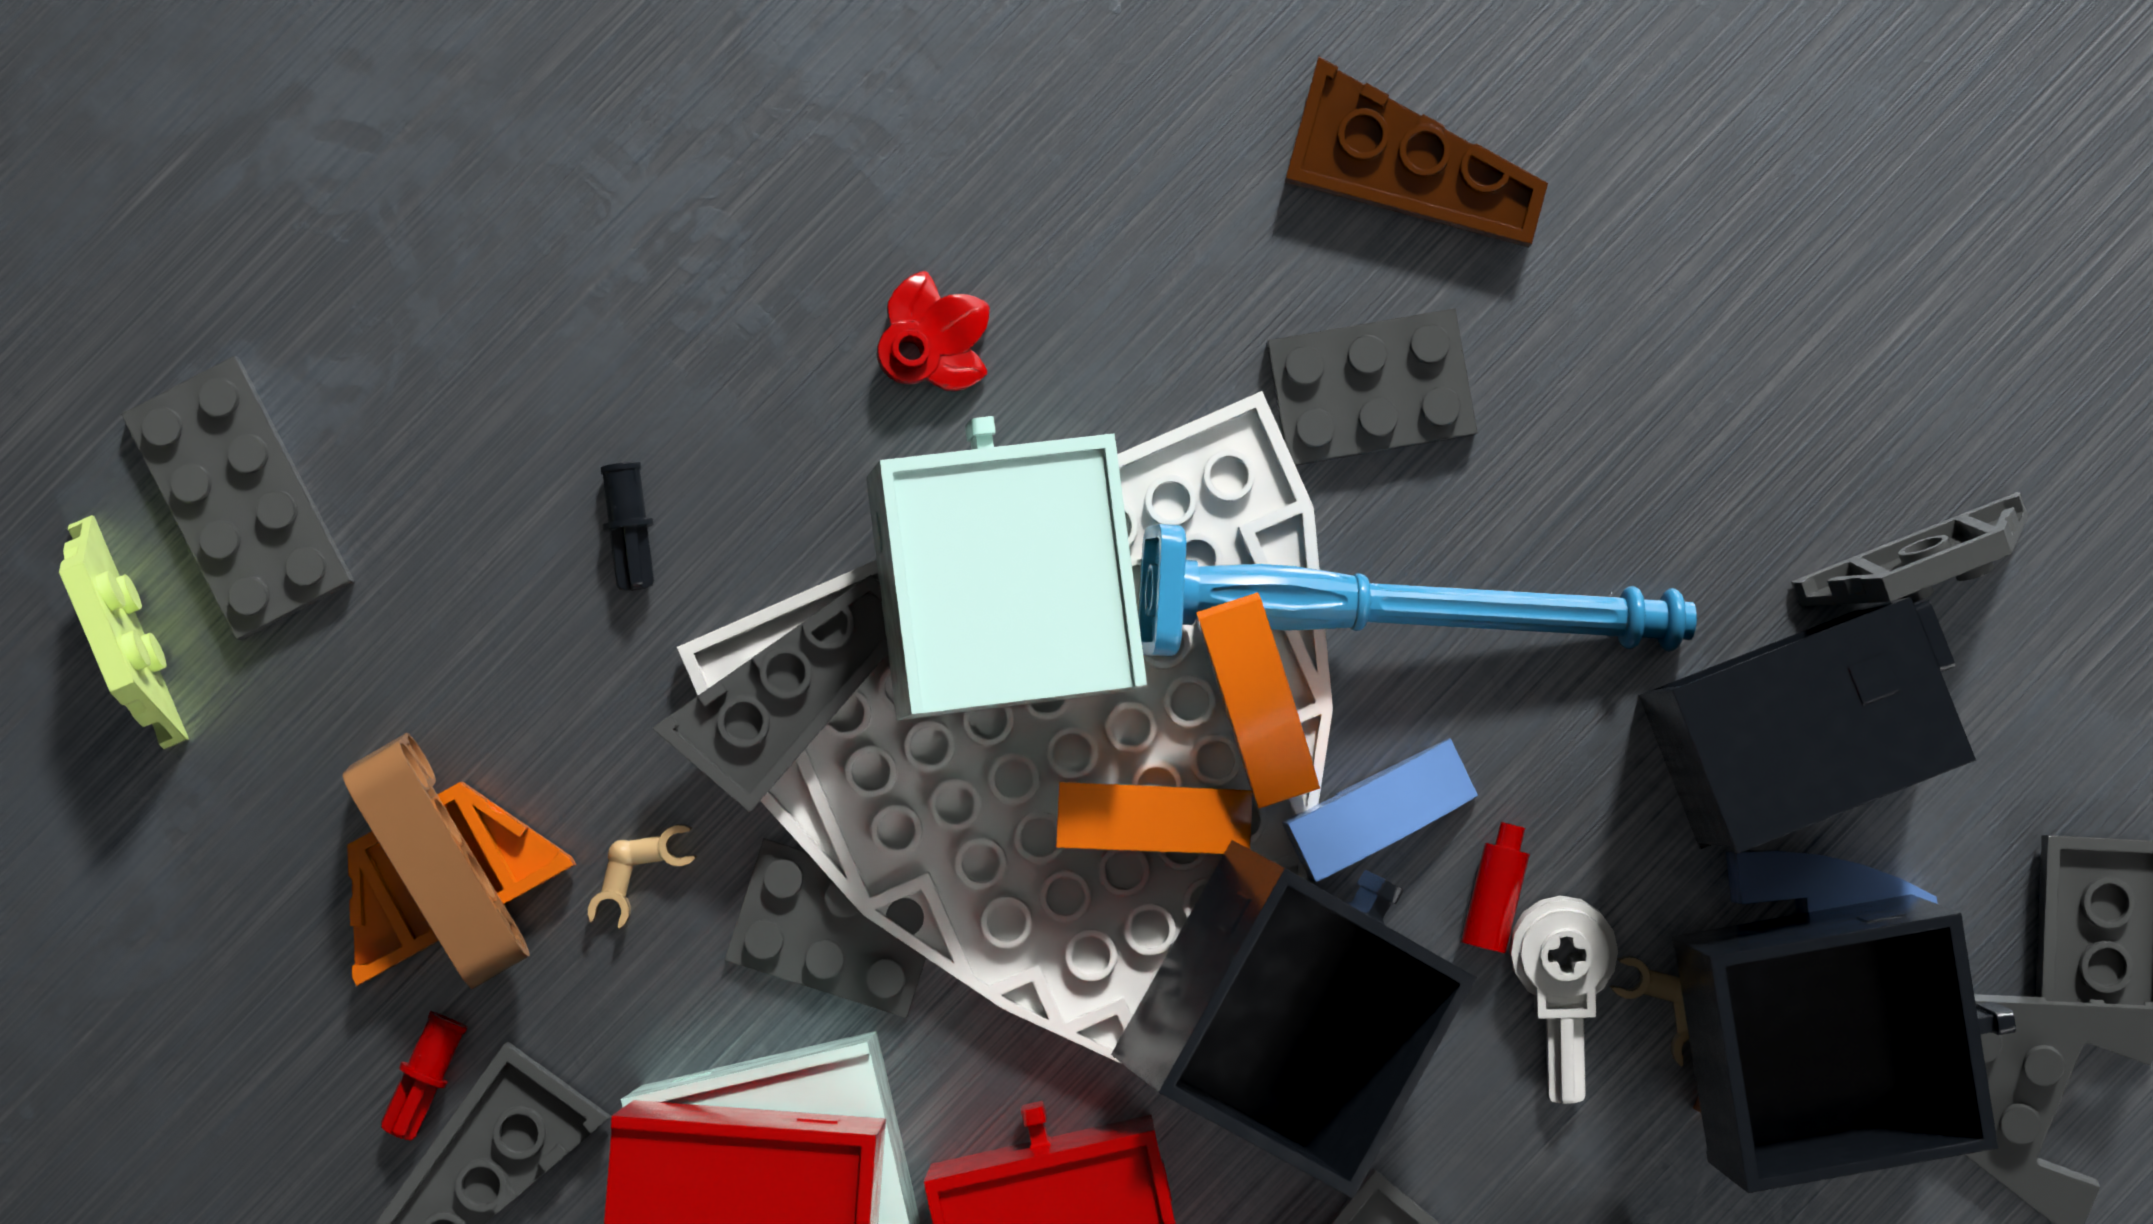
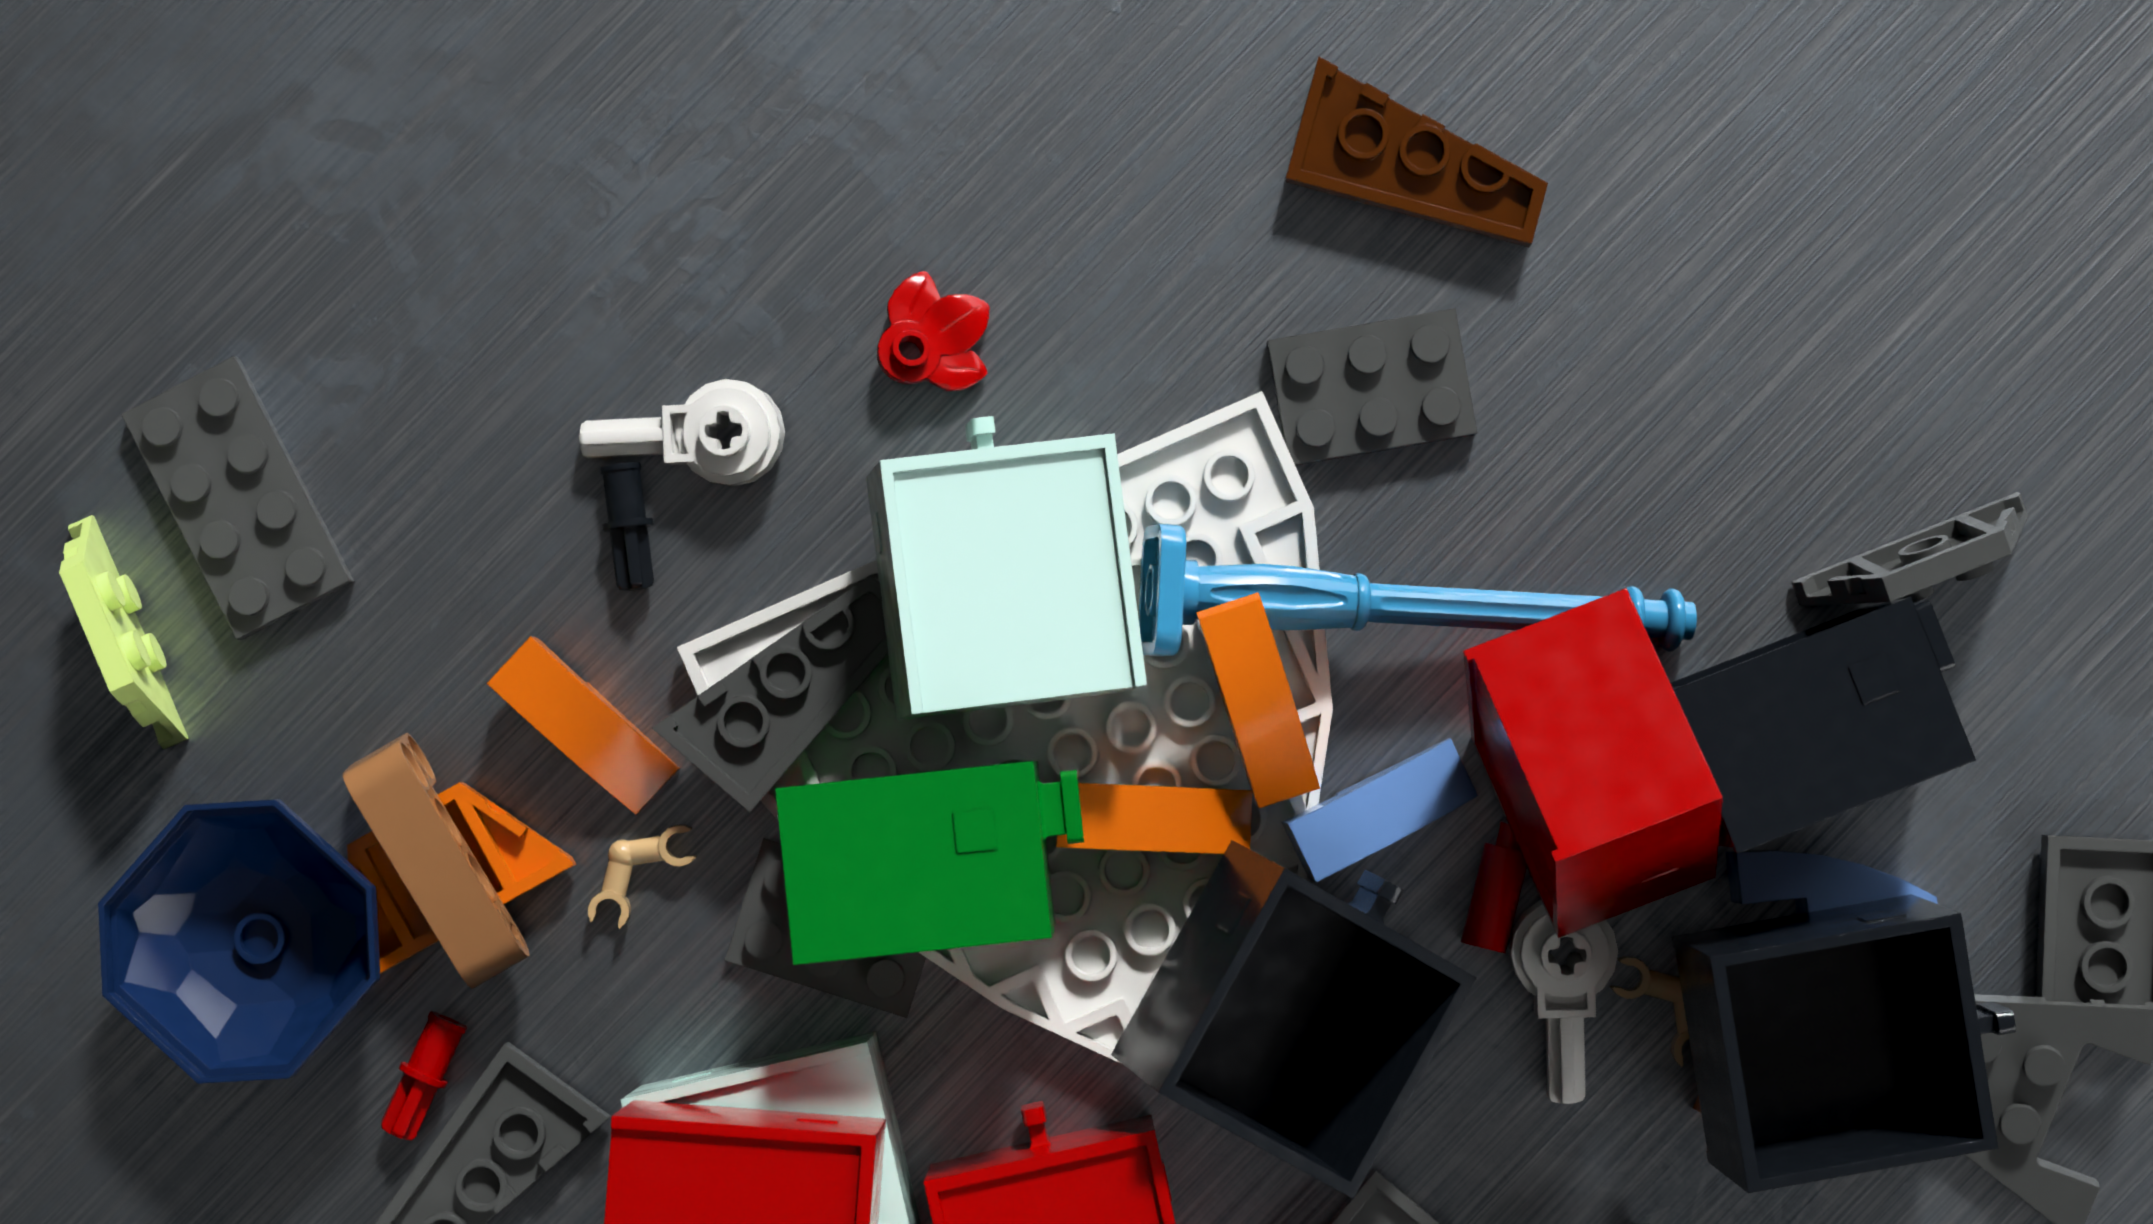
none -> dark blue rock [98,799,380,1084]
none -> orange slope [486,636,680,815]
none -> white piece [579,379,785,486]
none -> green piece [775,761,1084,965]
none -> red piece [1463,588,1723,938]

